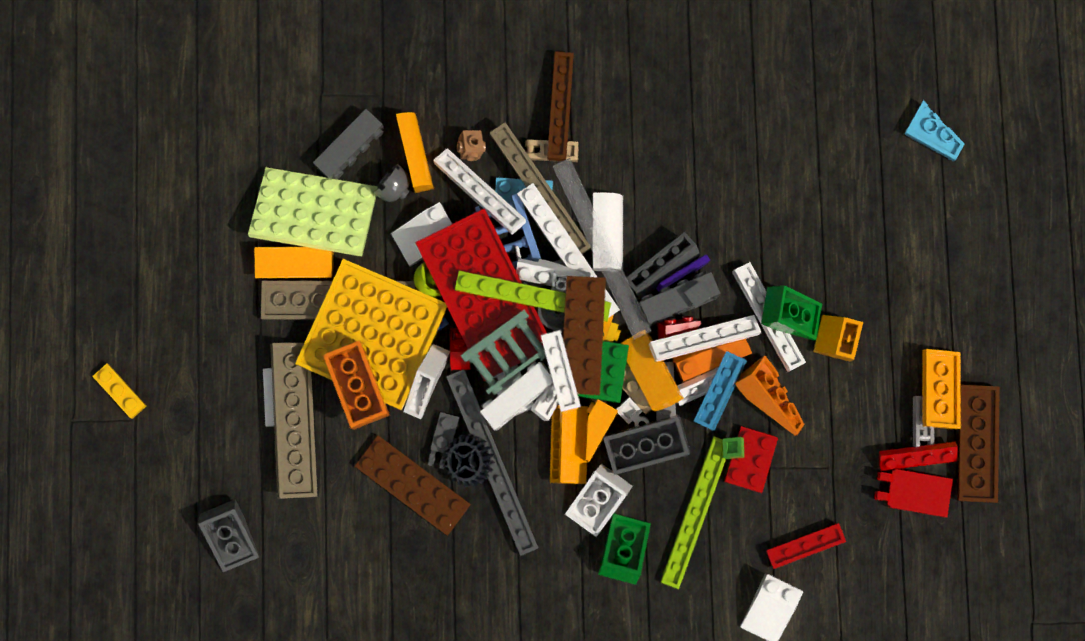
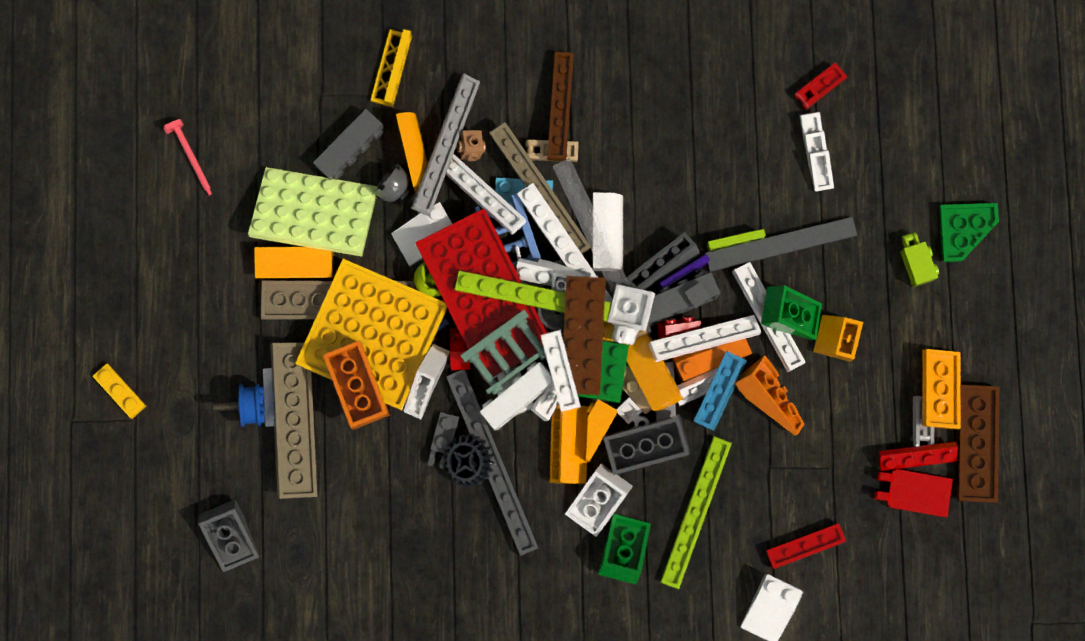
reddish brown plate [355,436,471,536] -> none
bright green plate [723,437,744,459] -> none
red plate [724,426,778,493] -> none
medium azure wing [904,100,964,161] -> none
none -> coral piece [164,119,212,195]
none -> blue wheel [213,383,265,427]
none -> yellow fence [371,29,412,107]
none -> light grey tile [411,74,480,216]
none -> white plate [608,284,655,345]
none -> dark grey tile [705,217,857,272]
none -> lime tile [707,229,766,252]
none -> red plate [794,62,847,110]
none -> white slope [800,112,834,191]
none -> lime brick [900,232,939,287]
none -> green plate [939,203,999,262]

